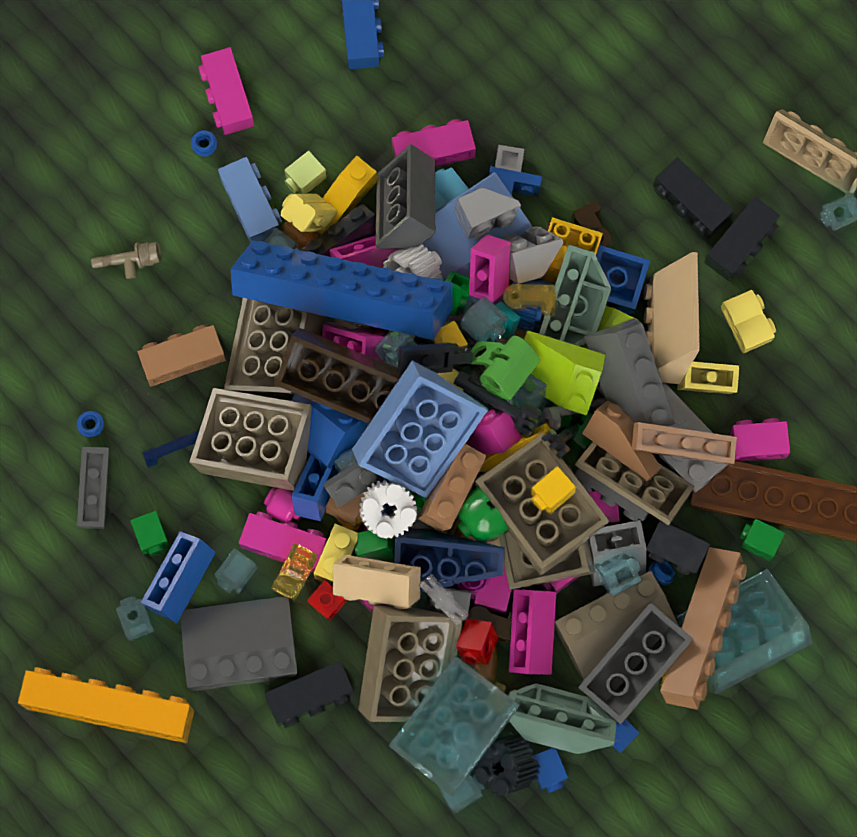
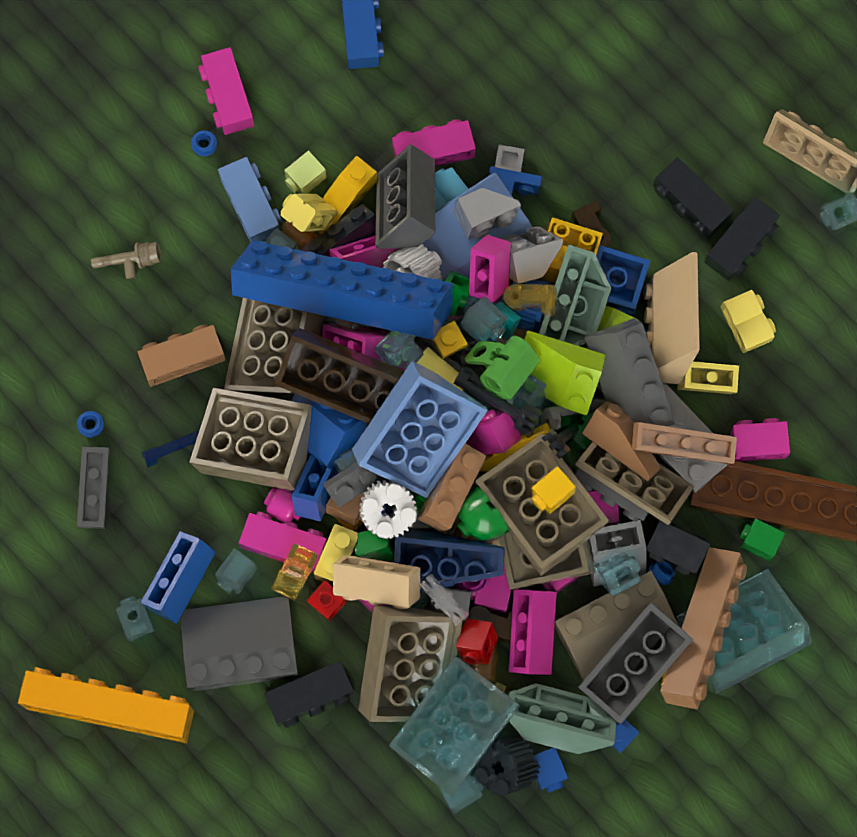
green brick [130,511,170,556] -> none
black hinge [397,343,473,376] -> none

